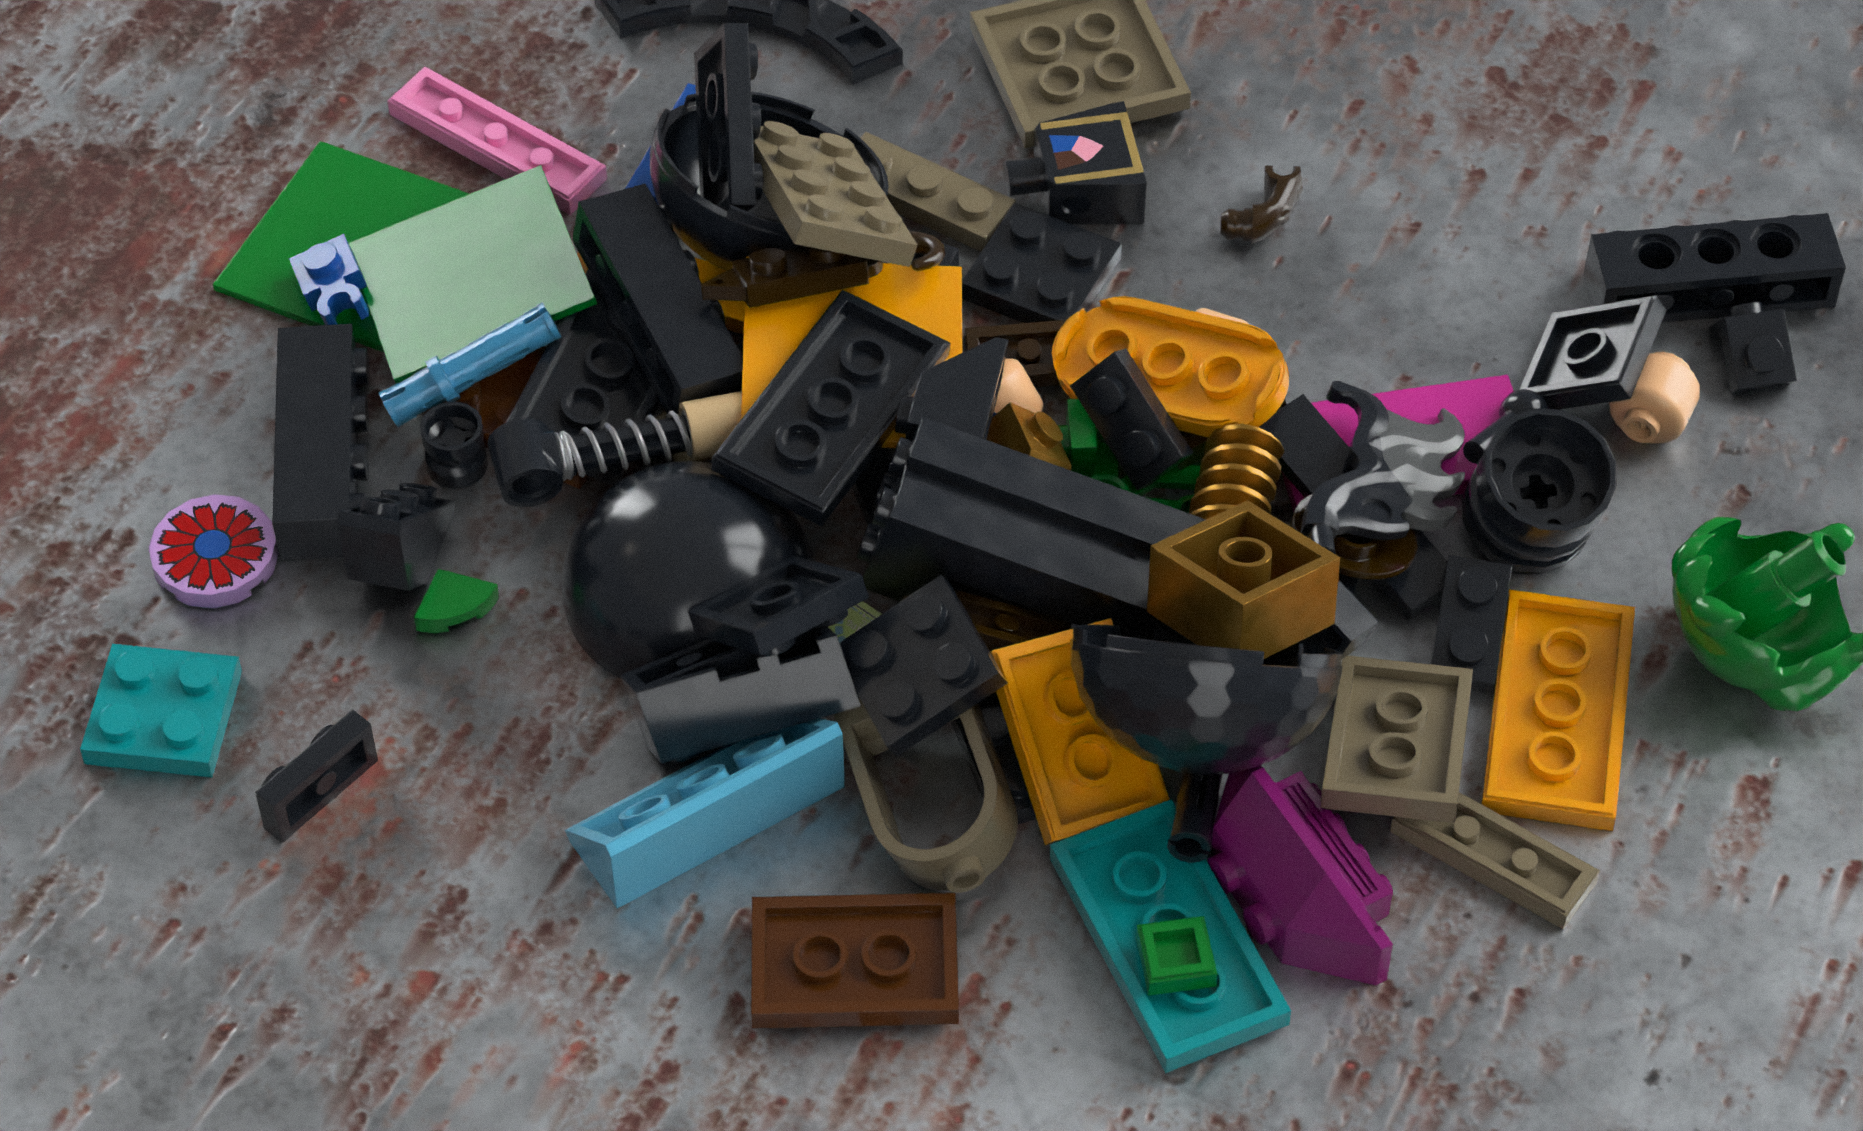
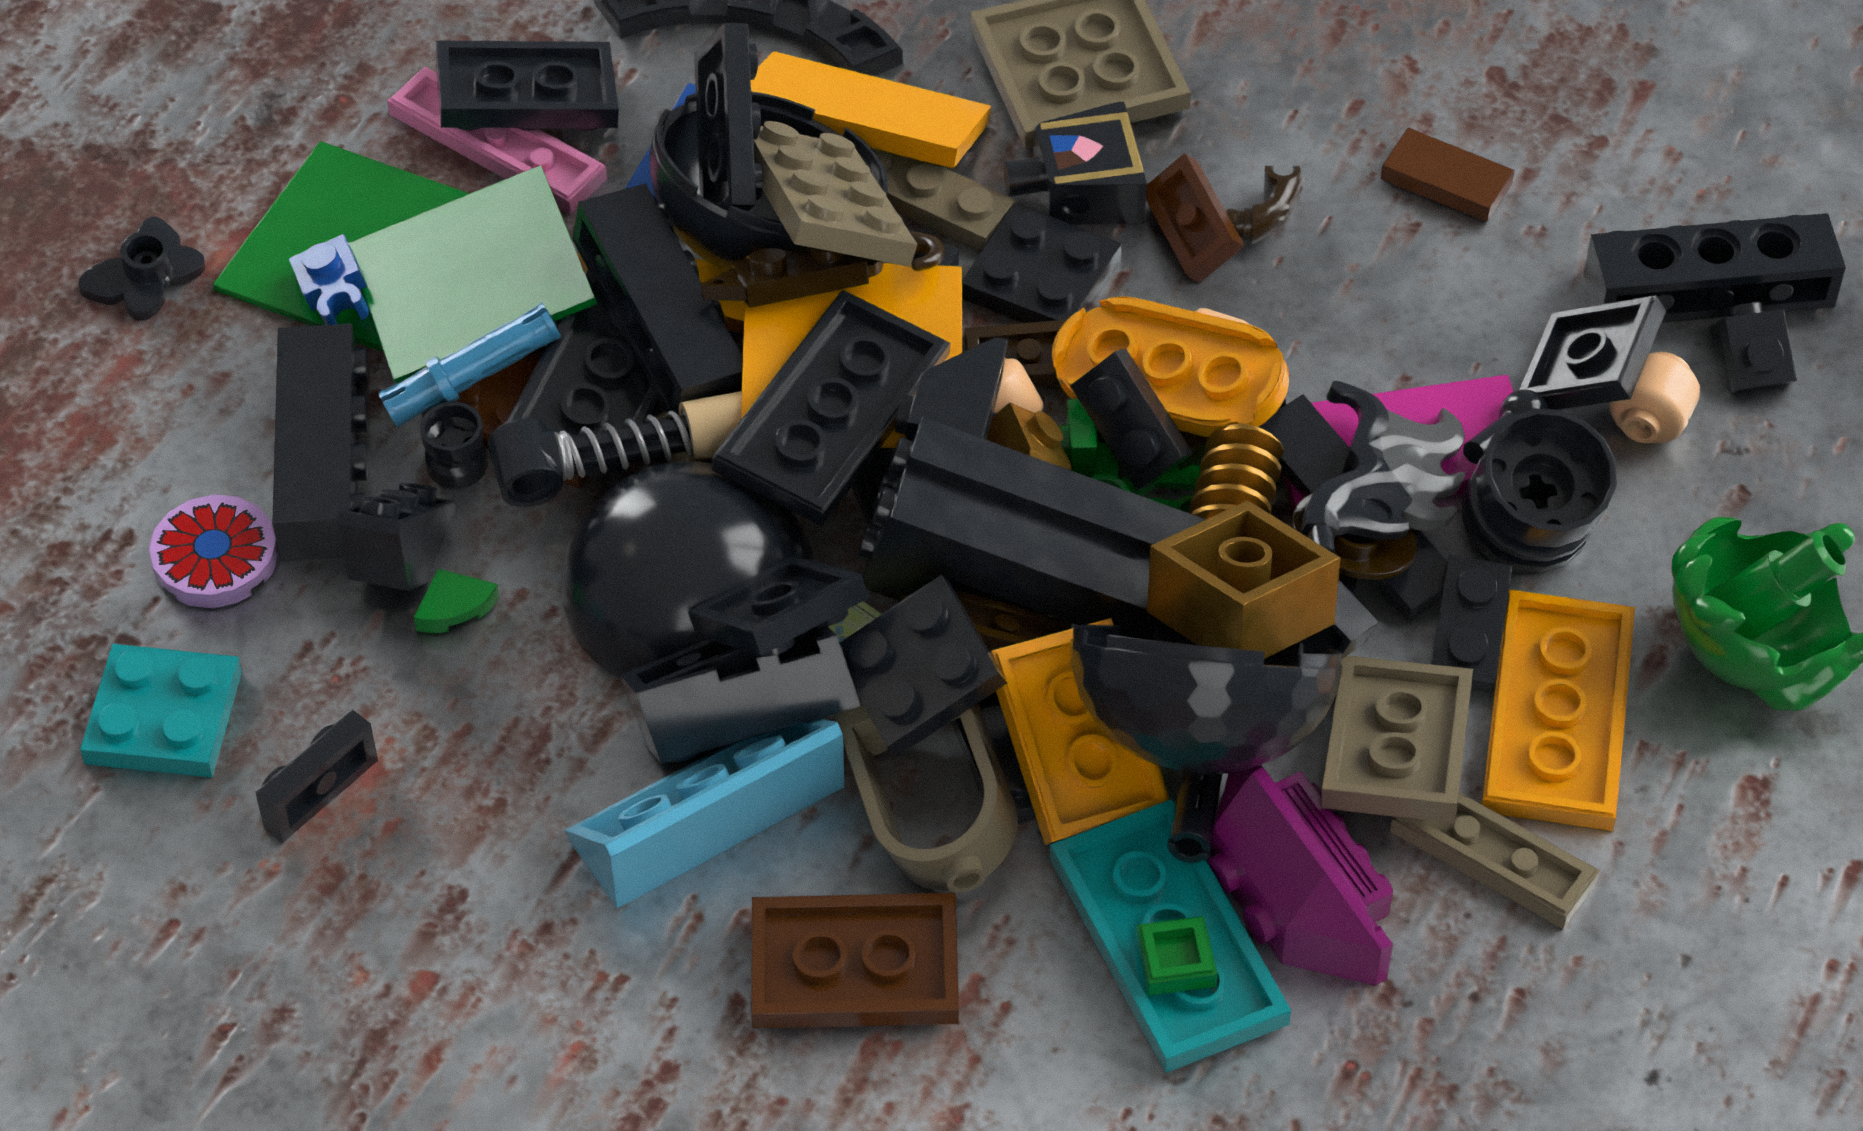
none -> black animal [78,217,206,321]
none -> black plate [435,41,619,131]
none -> light orange tile [751,51,991,168]
none -> reddish brown plate [1146,153,1245,283]
none -> reddish brown tile [1381,127,1515,222]

